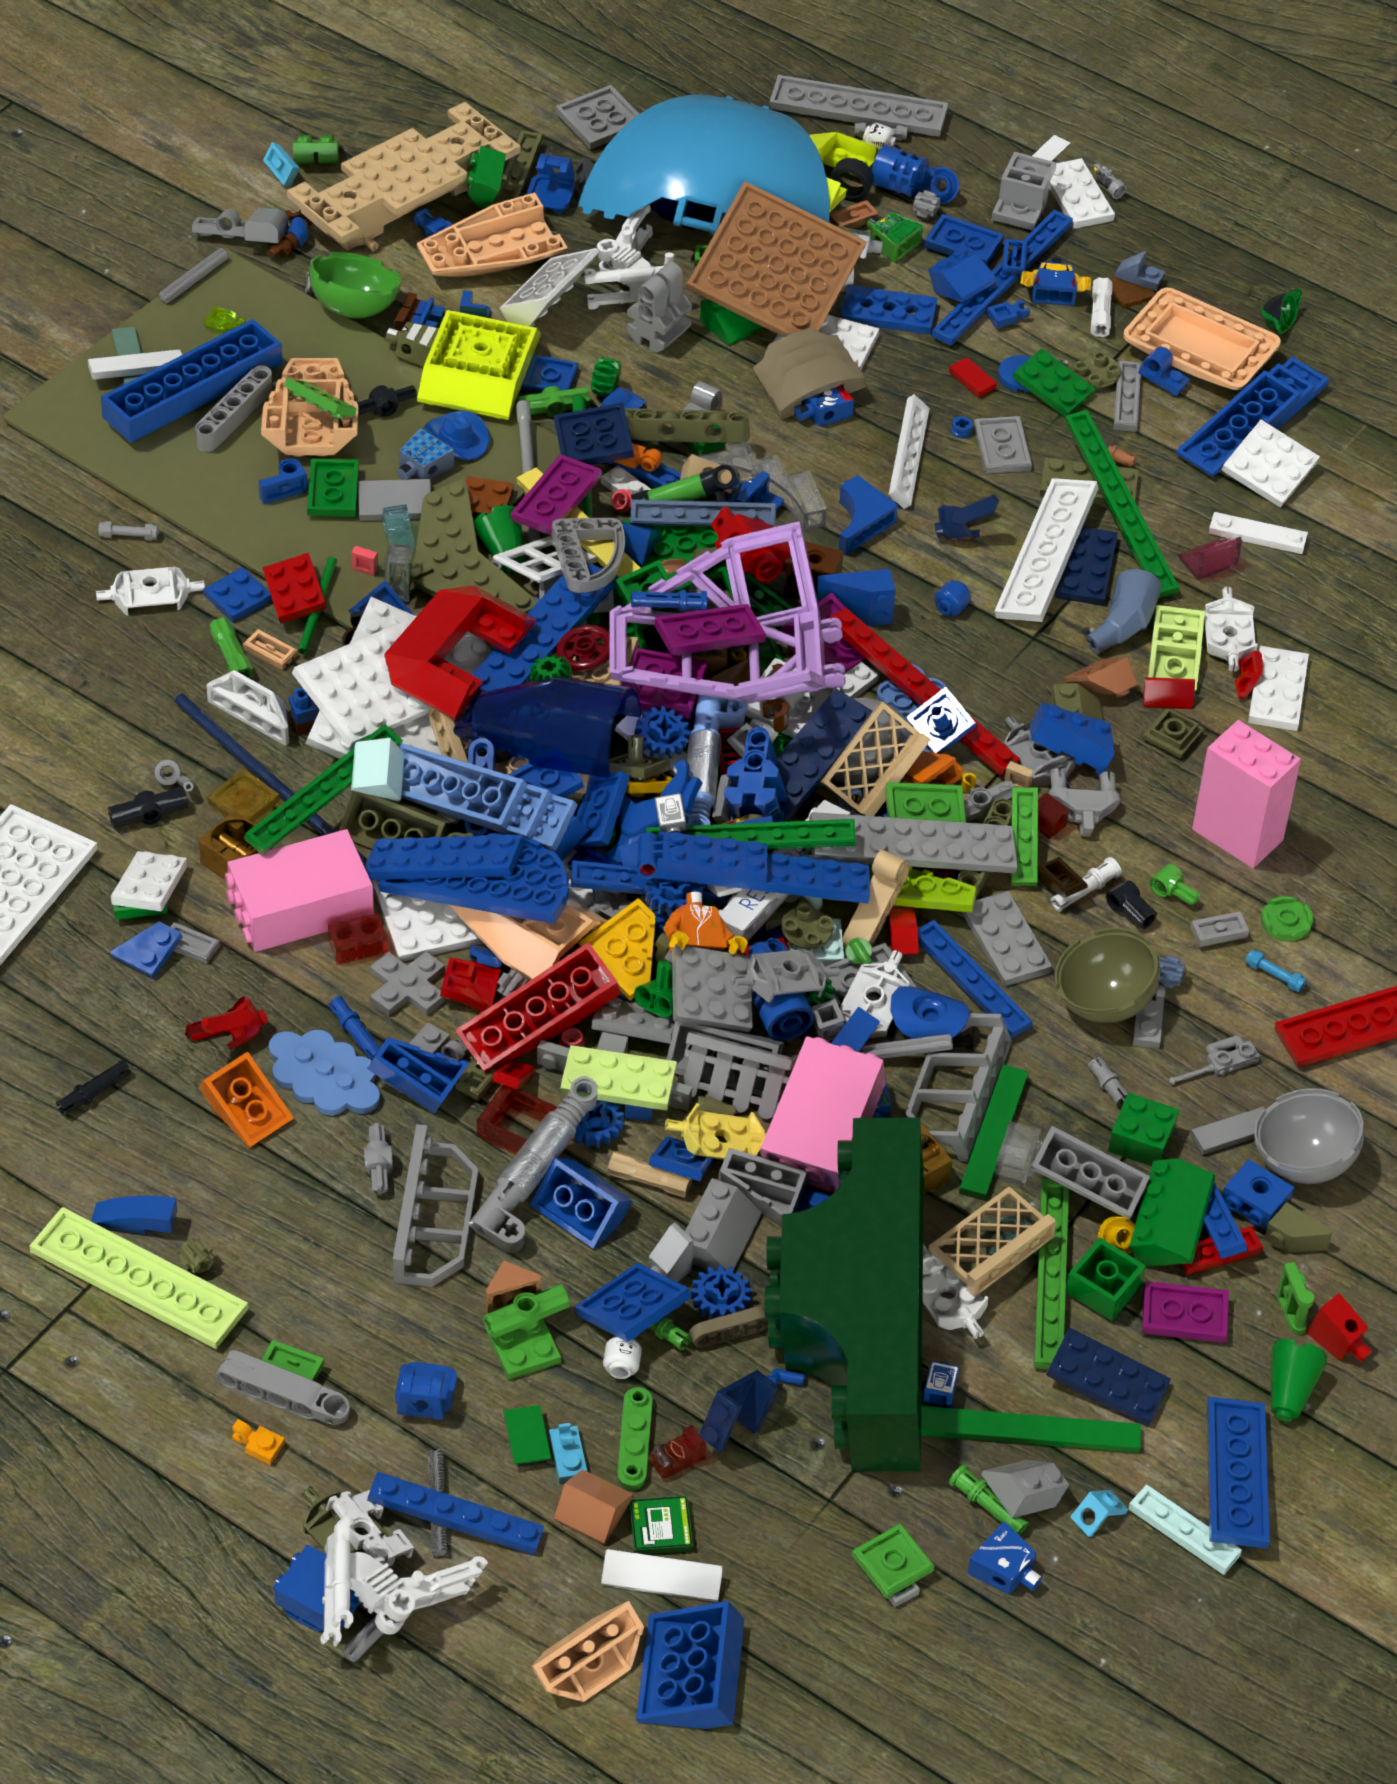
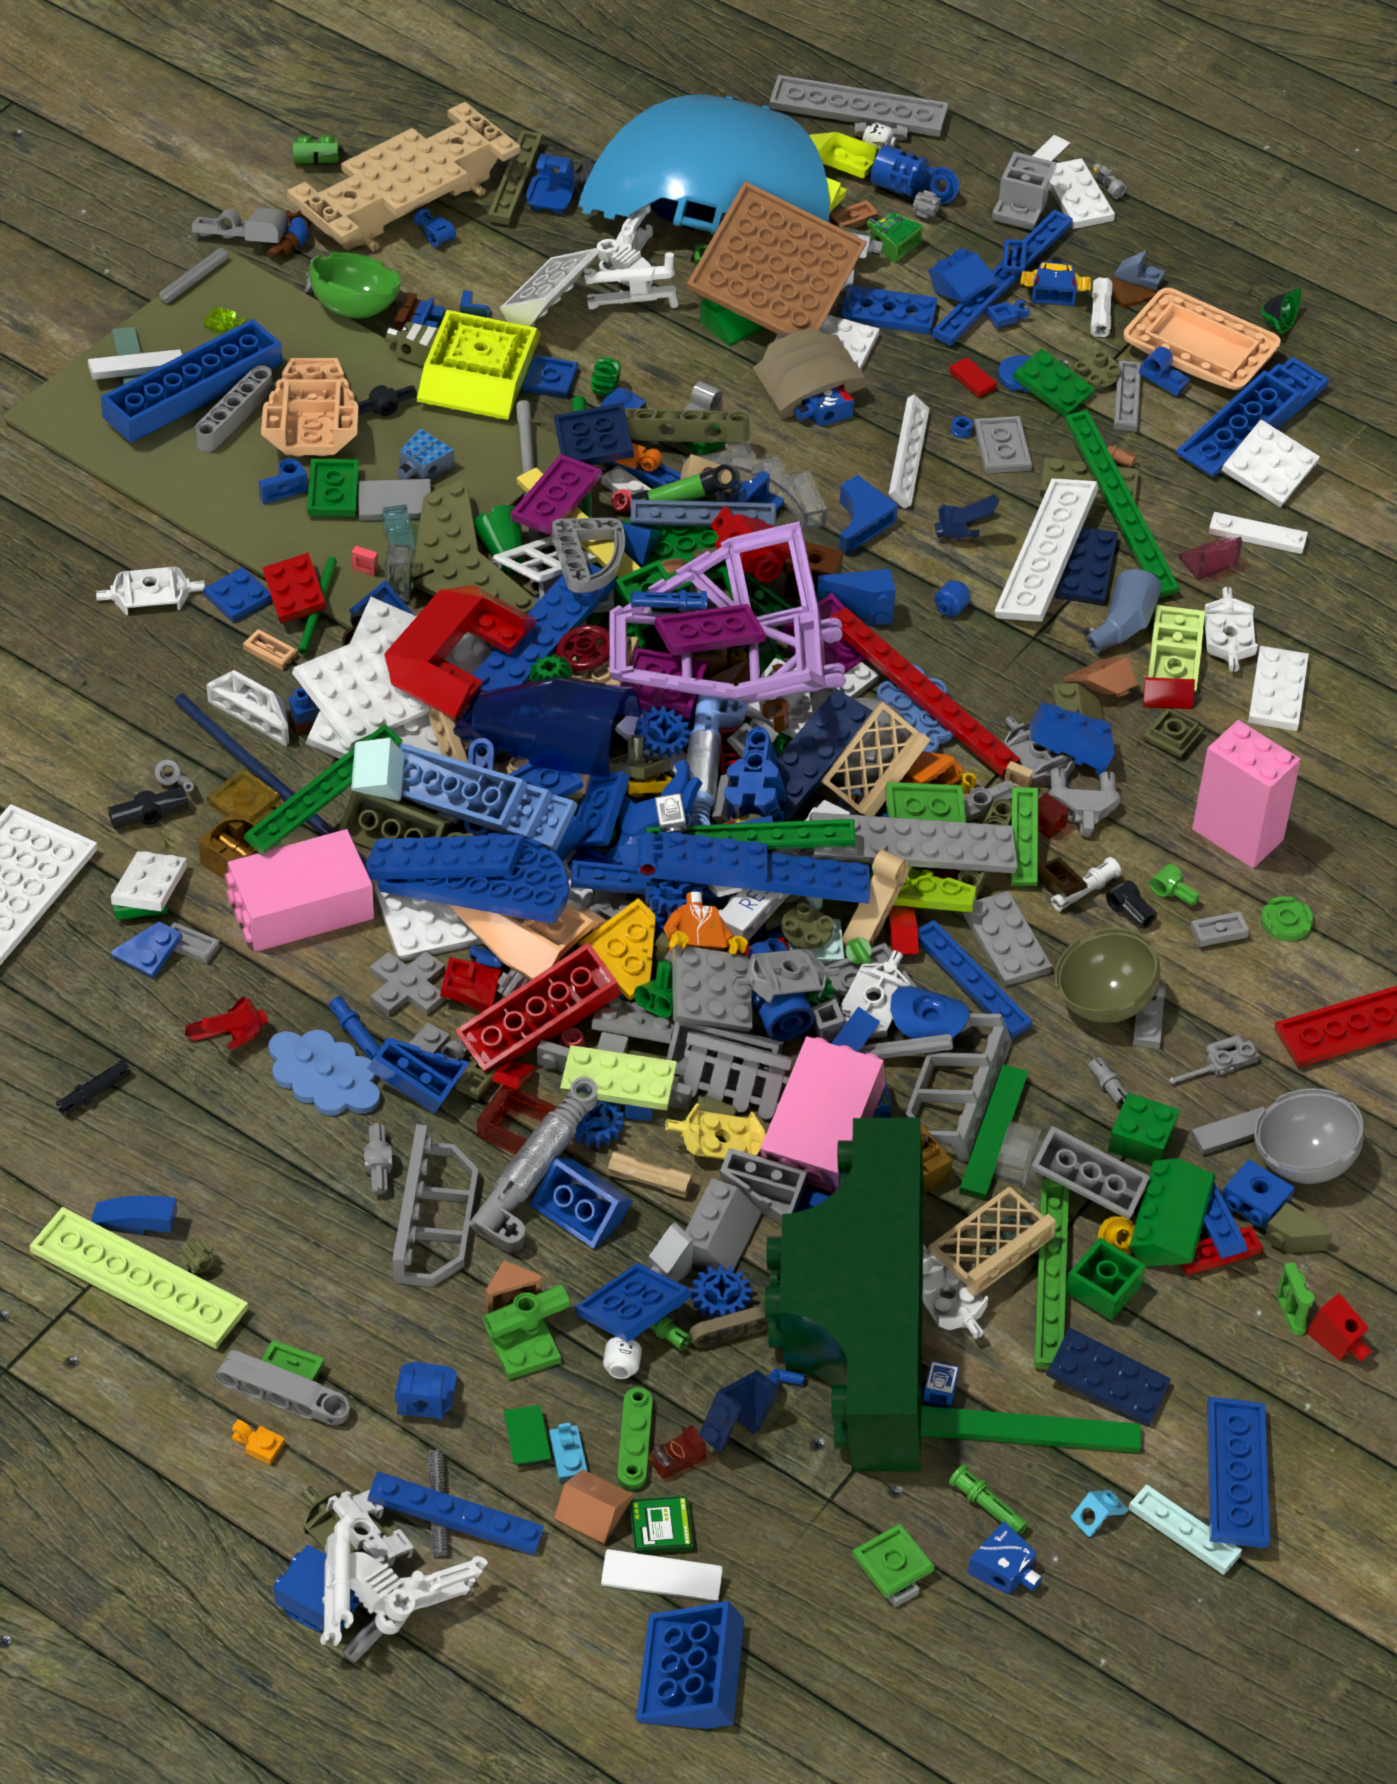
light grey bar [98,521,159,541] -> none
orange slope [198,1052,294,1148] -> none
bright green axle [210,617,254,679] -> none
medium azure plate [263,142,300,187] -> none
bright green plate [284,378,357,419] -> none
clear red brick [328,913,387,965] -> none
light nougat wedge [416,193,568,277] -> none
blue hat [423,410,490,461] -> none
dark orange plate [465,476,514,519] -> none
green slope [466,146,506,211] -> none
bright green piece [517,386,590,417] -> none
light nougat wedge [532,1601,644,1702] -> none
light grey plate [556,85,639,150] -> none
light grey connector [627,262,692,353] -> none
blue tile [649,1136,716,1181] -> none
black tyre [830,158,874,202] -> none
plate [906,687,977,754] -> none
blue plate [924,214,1004,266] -> none
light grey slope [981,1460,1069,1518] -> none
magenta plate [1142,1281,1229,1343] -> none
sand blue gear [1159,955,1186,988] -> none
red slope [1235,650,1263,699] -> none
dark azure bar [1245,949,1307,993] -> none
green cone [1271,1339,1327,1422] -> none

